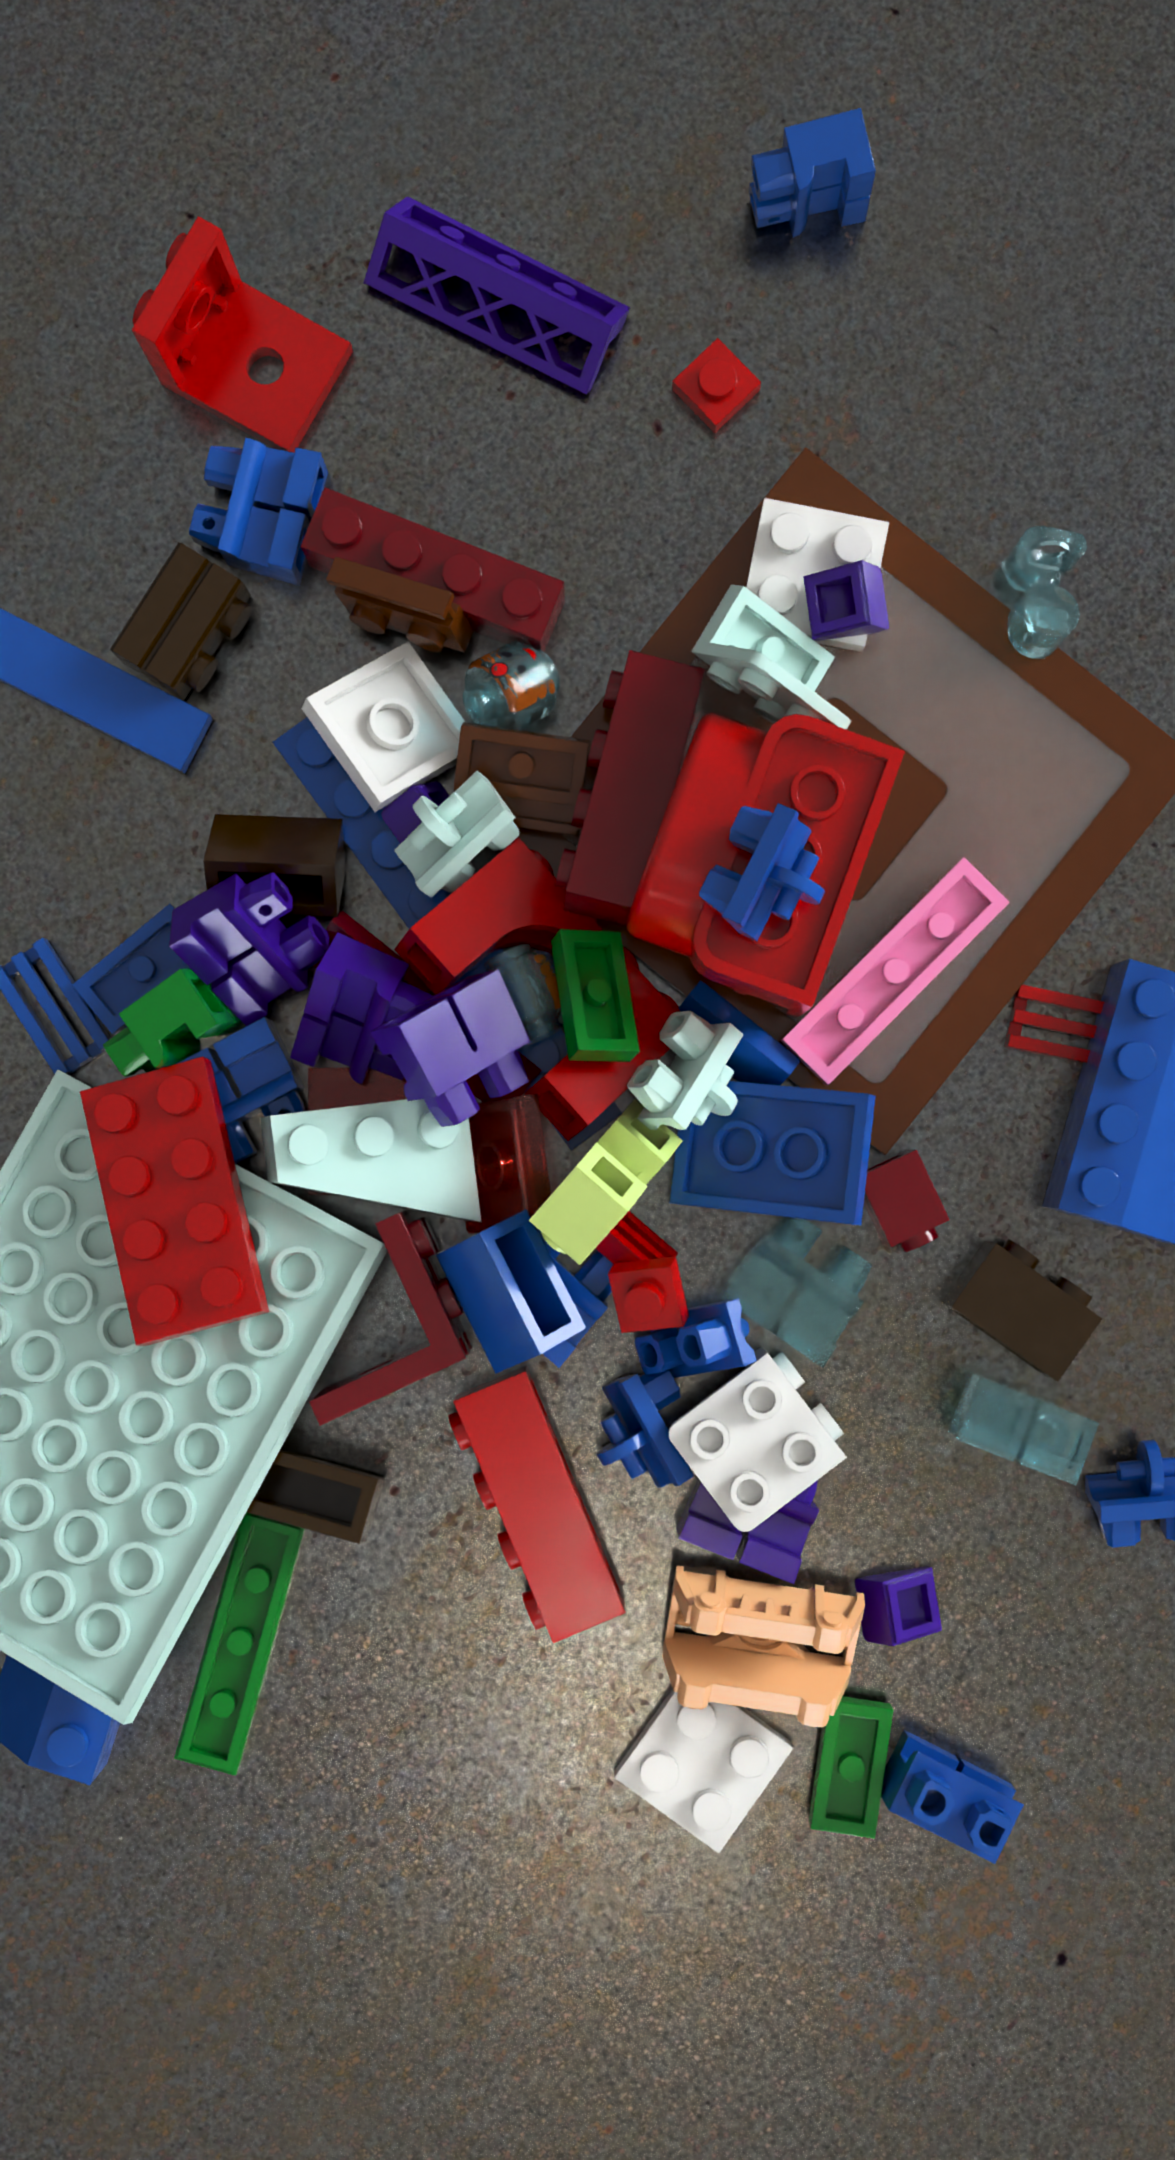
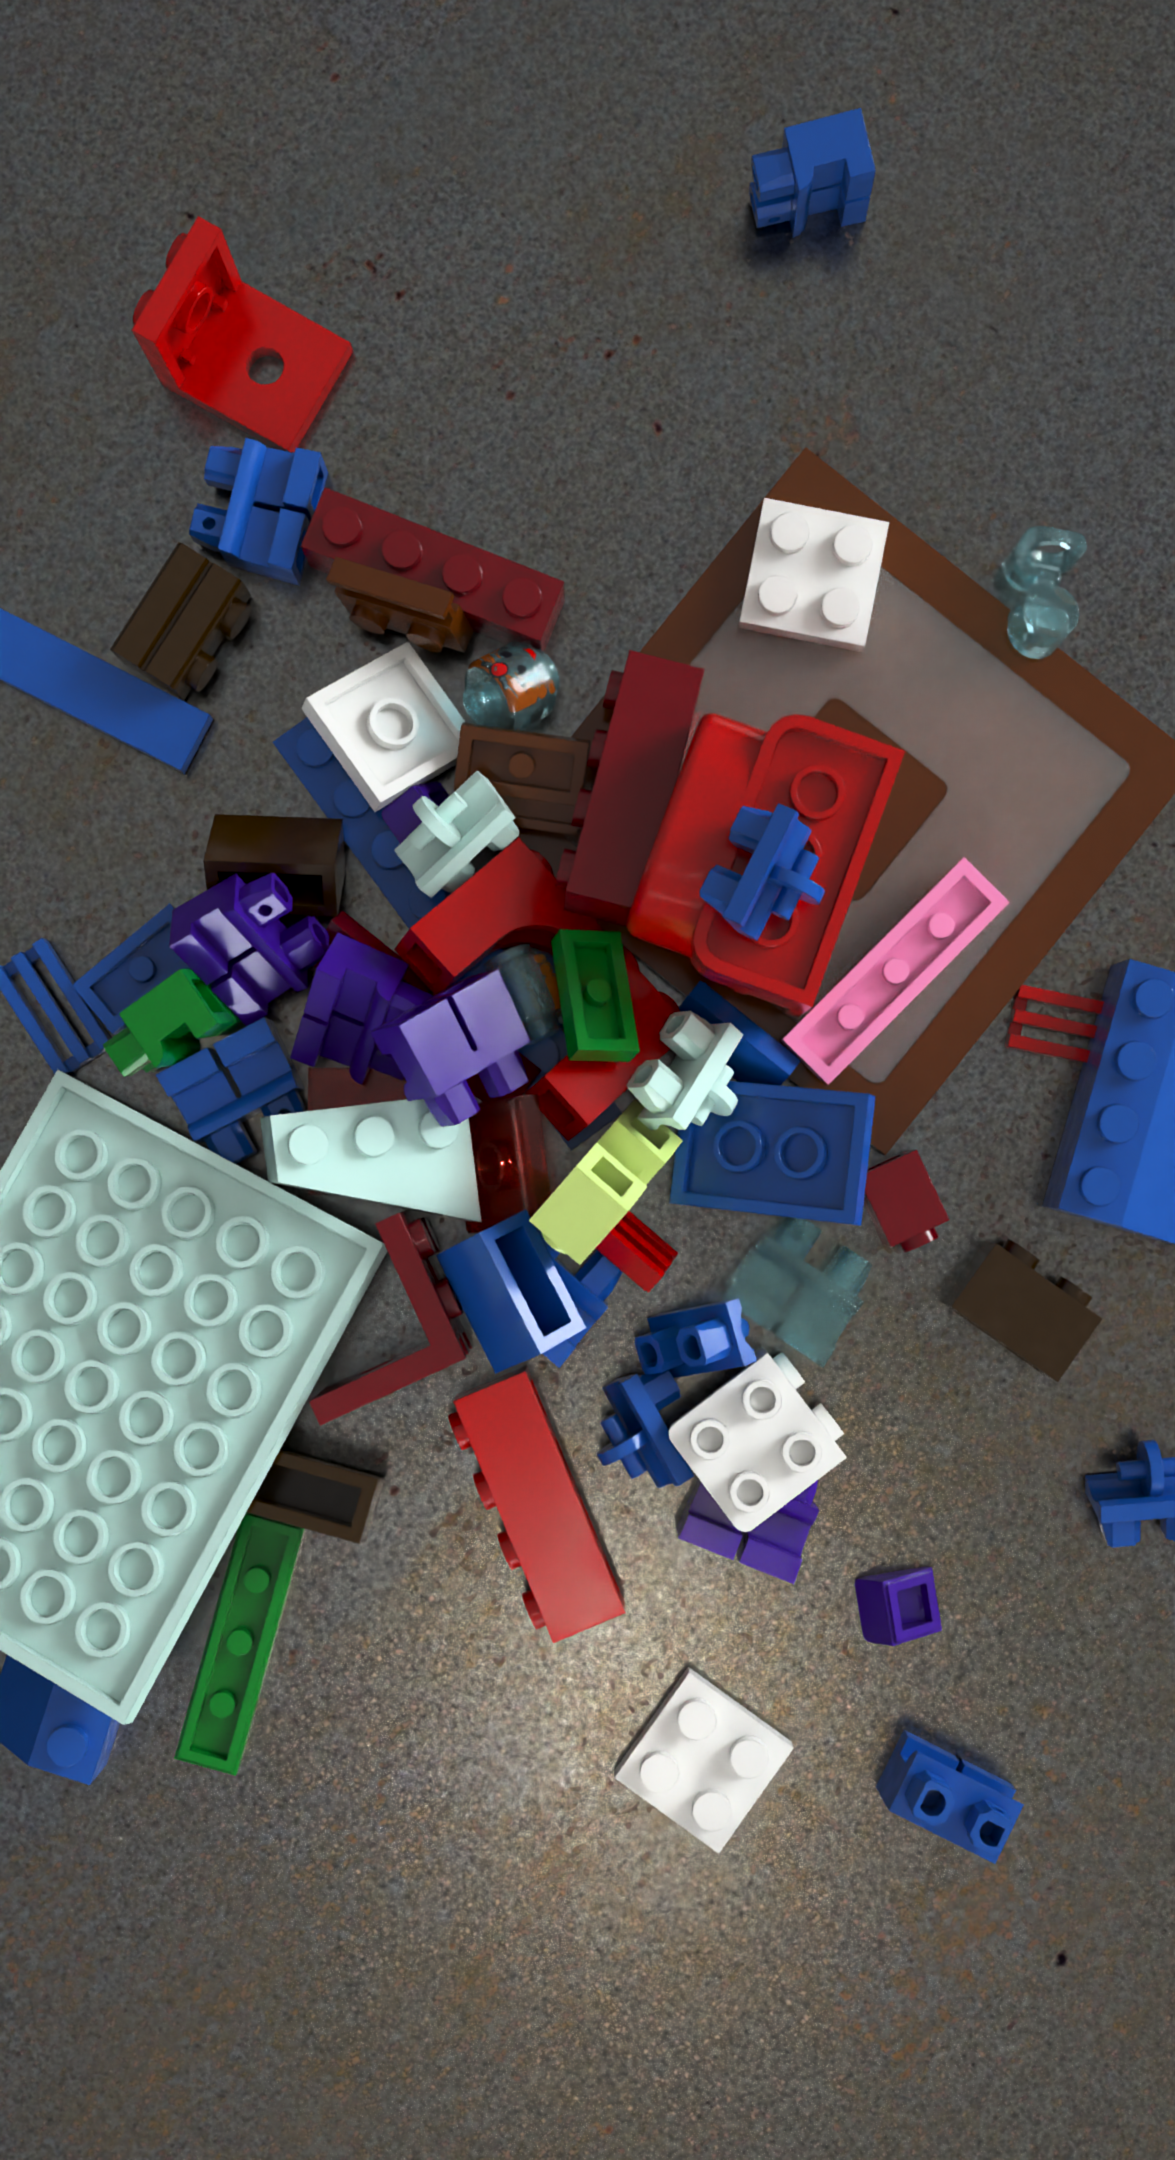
red plate [80,1056,269,1346] -> none
dark purple fence [363,196,630,394] -> none
red plate [608,1257,689,1333] -> none
light nougat piece [662,1565,865,1728] -> none
red plate [672,338,761,433] -> none
light aqua bracket [691,584,851,730] -> none
dark purple slope [803,560,889,641] -> none
green plate [808,1696,893,1839] -> none
clear light blue hips [948,1372,1099,1485] -> none

